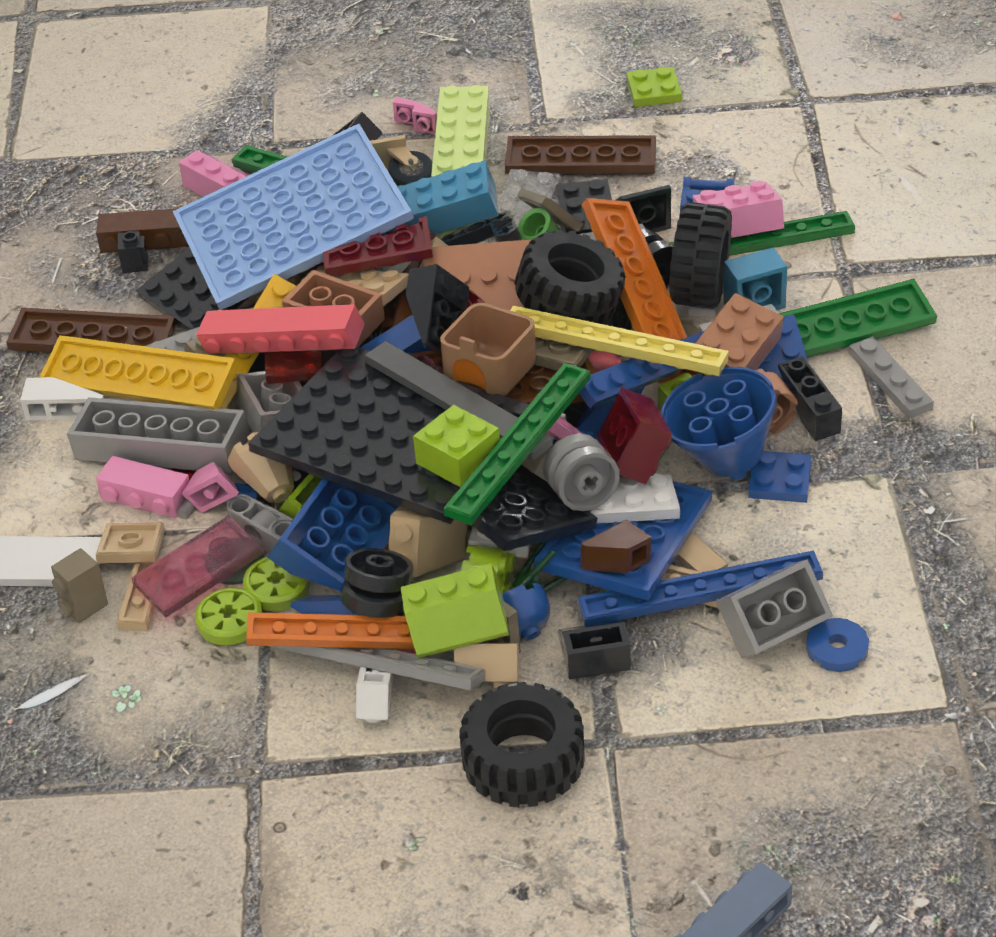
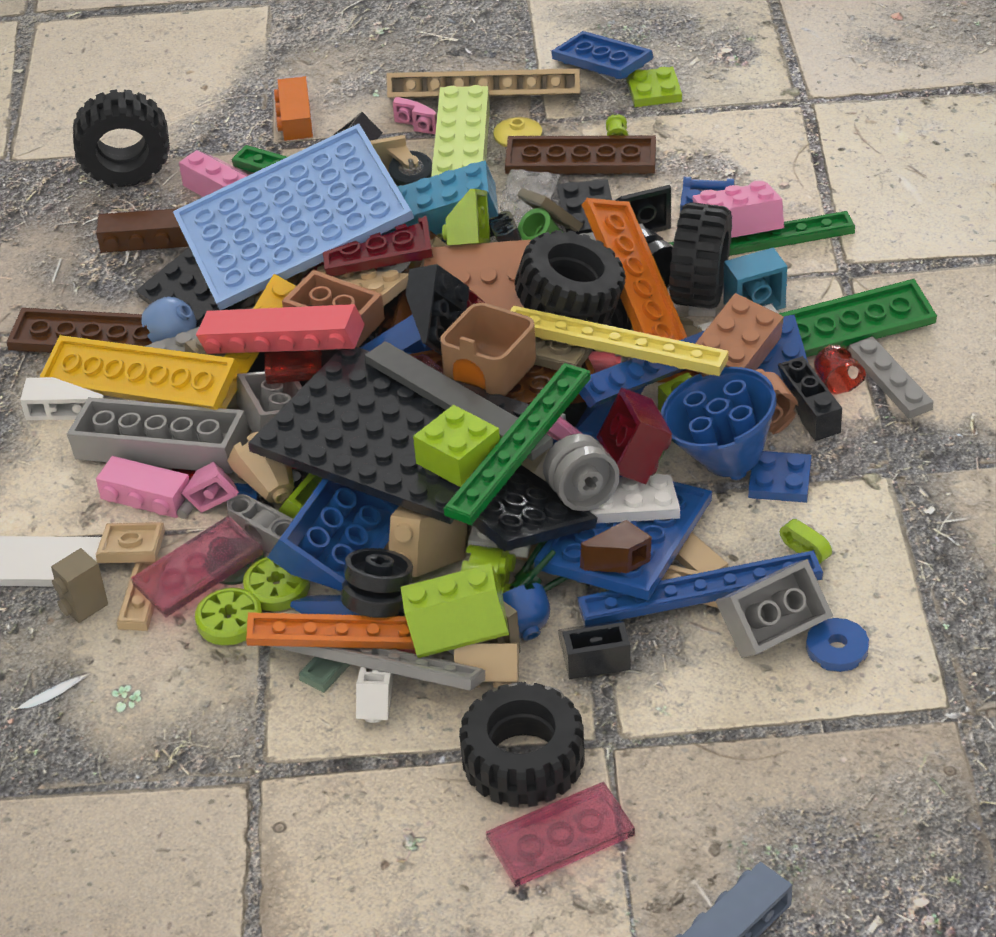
black window [117,231,148,274] -> none
none -> black tyre [73,89,170,187]
none -> medium blue cylinder [142,297,197,342]
none -> orange brick [274,76,313,141]
none -> sand green tile [299,657,351,693]
none -> tan brick [387,69,581,99]
none -> lime slope [442,189,490,246]
none -> clear pink tile [486,781,635,887]
none -> light yellow dish [493,117,542,147]
none -> blue plate [551,31,653,79]
none -> lime bush [606,114,628,136]
none -> lime beam [779,519,832,564]
none -> clear red helmet [814,344,866,395]

